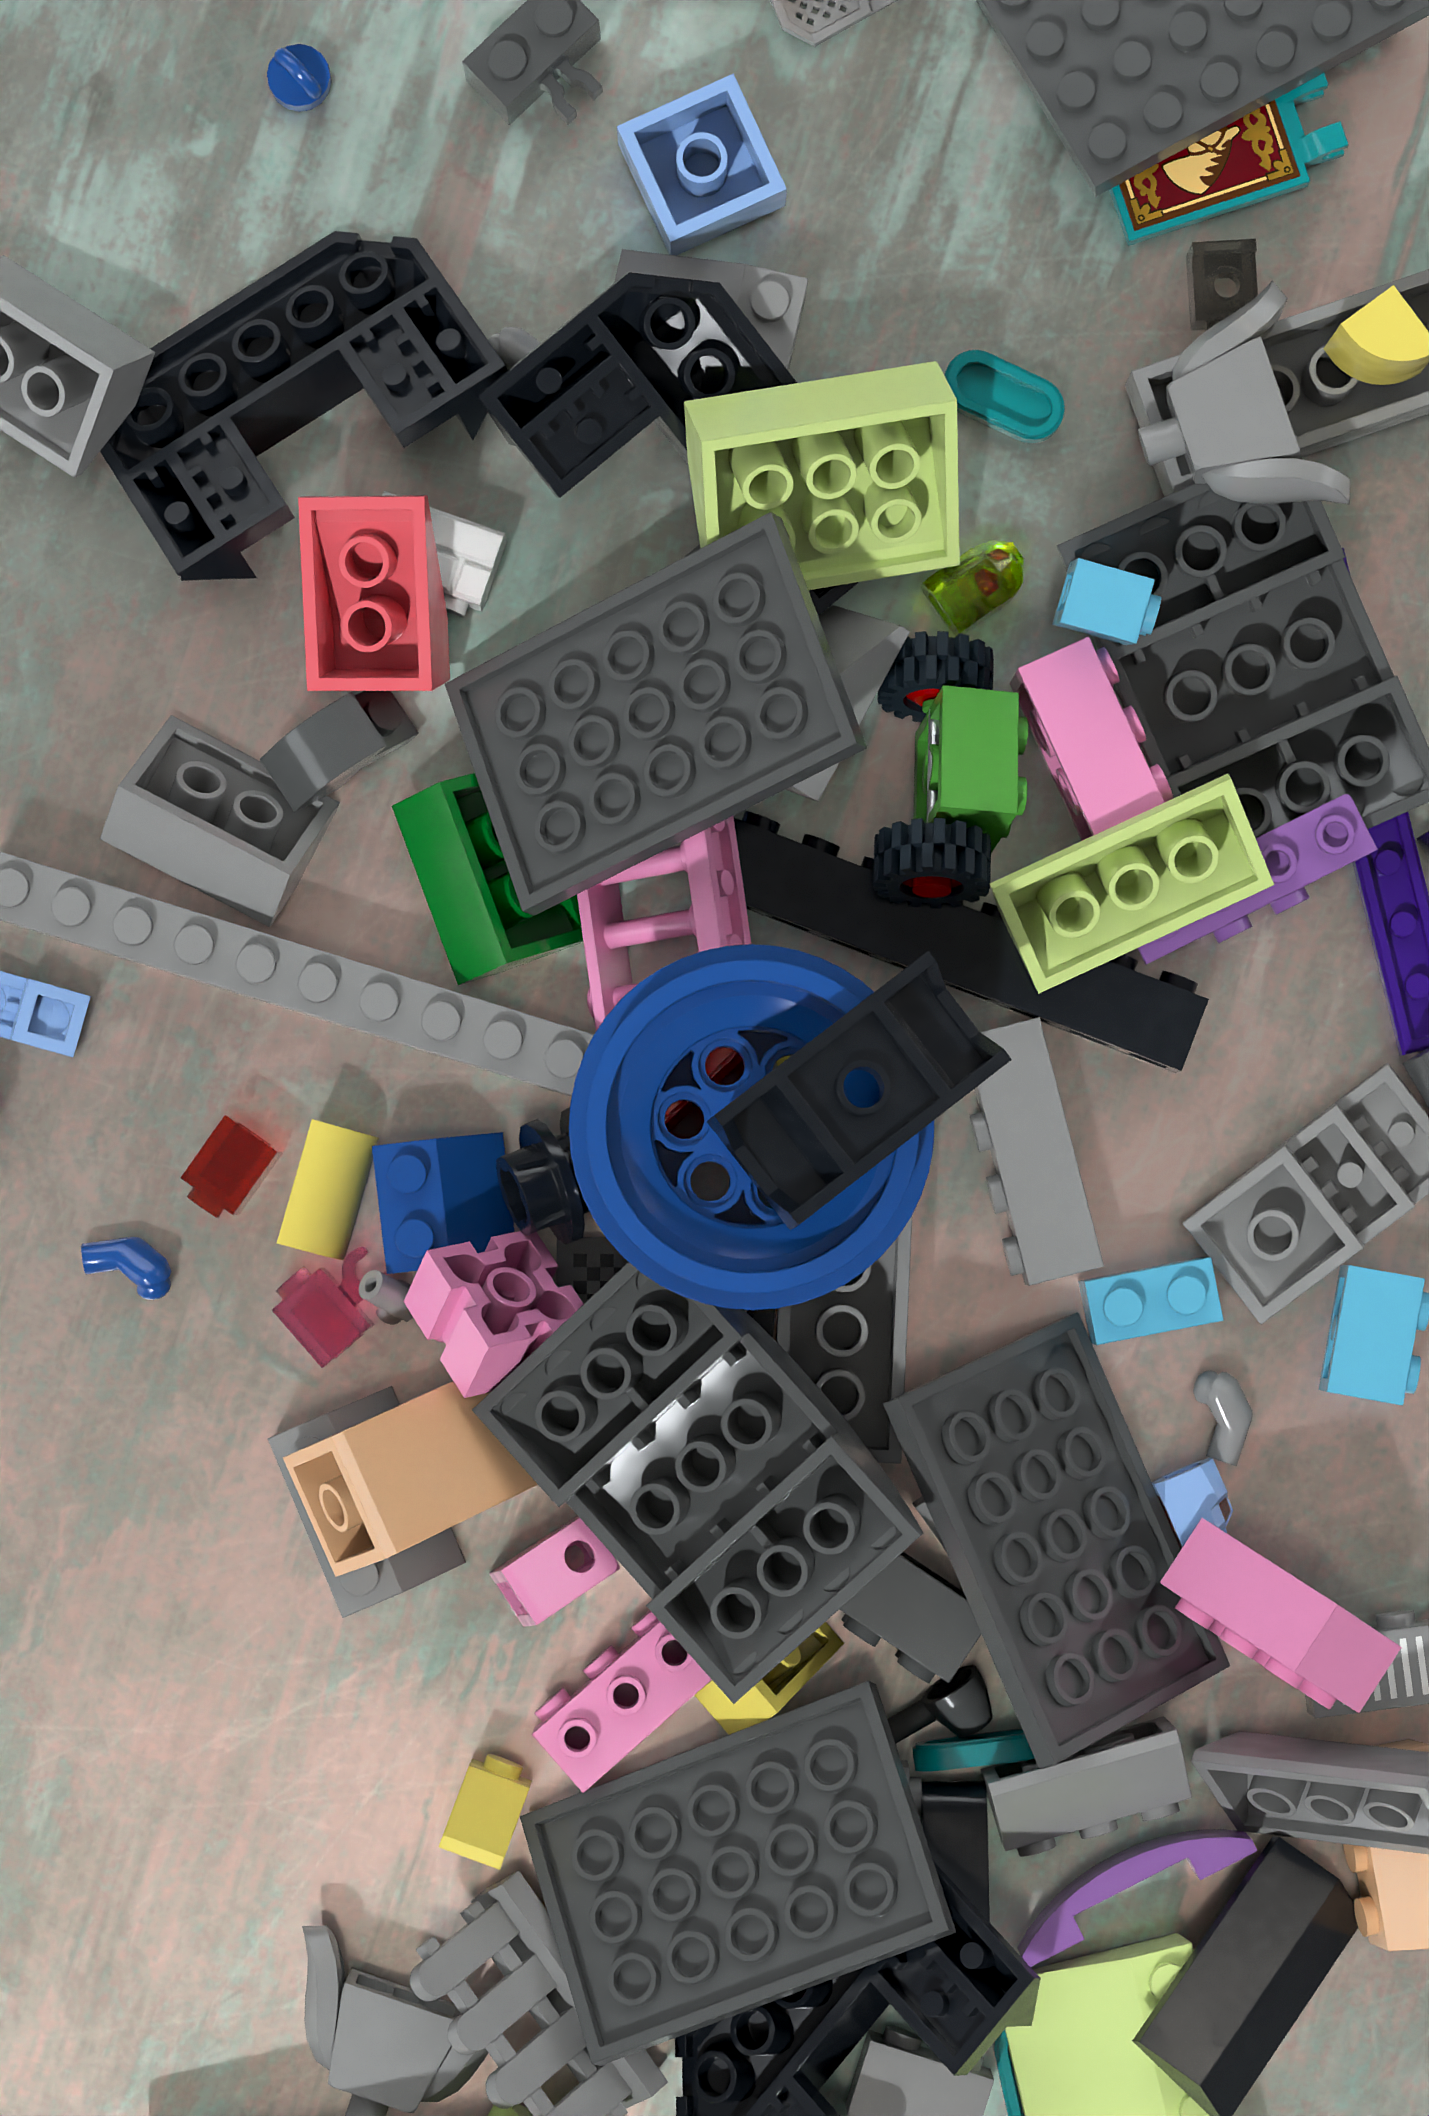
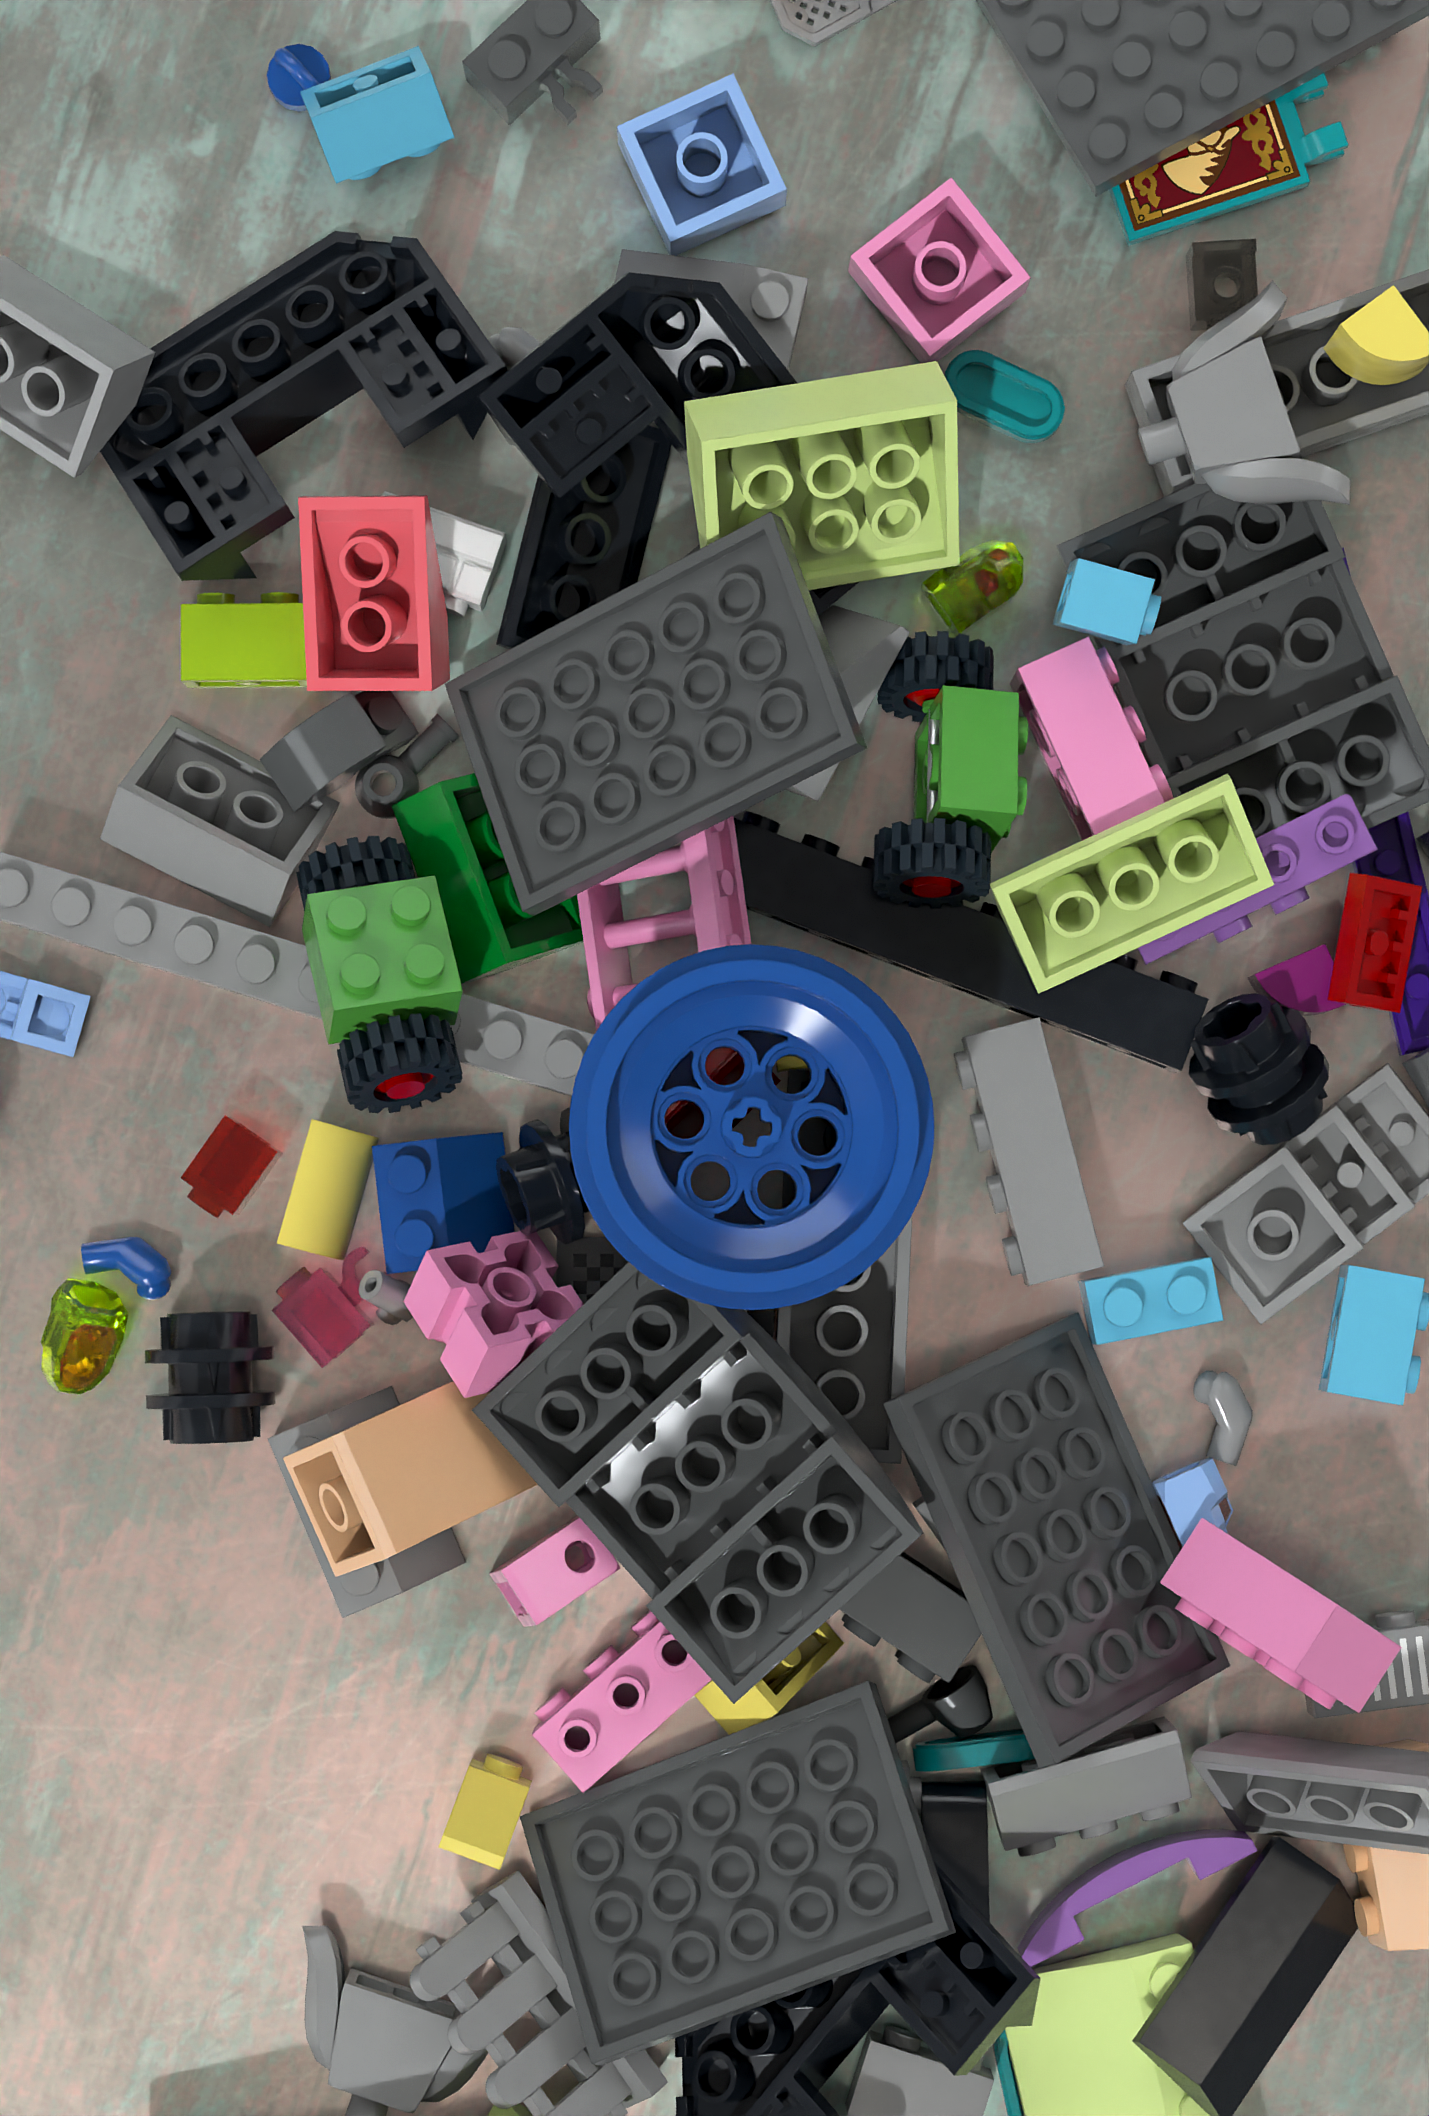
black piece [707,951,1012,1230] -> none
none -> clear neon green rock [41,1278,129,1394]
none -> black piece [145,1311,276,1444]
none -> lime brick [181,592,307,688]
none -> brick [296,836,463,1113]
none -> medium azure brick [300,46,455,184]
none -> dark grey bar [355,714,459,819]
none -> black slope [496,425,671,650]
none -> bright pink brick [848,177,1031,363]
none -> black piece [1189,993,1329,1145]
none -> magenta brick [1247,944,1346,1016]
none -> red bracket [1327,873,1422,1013]

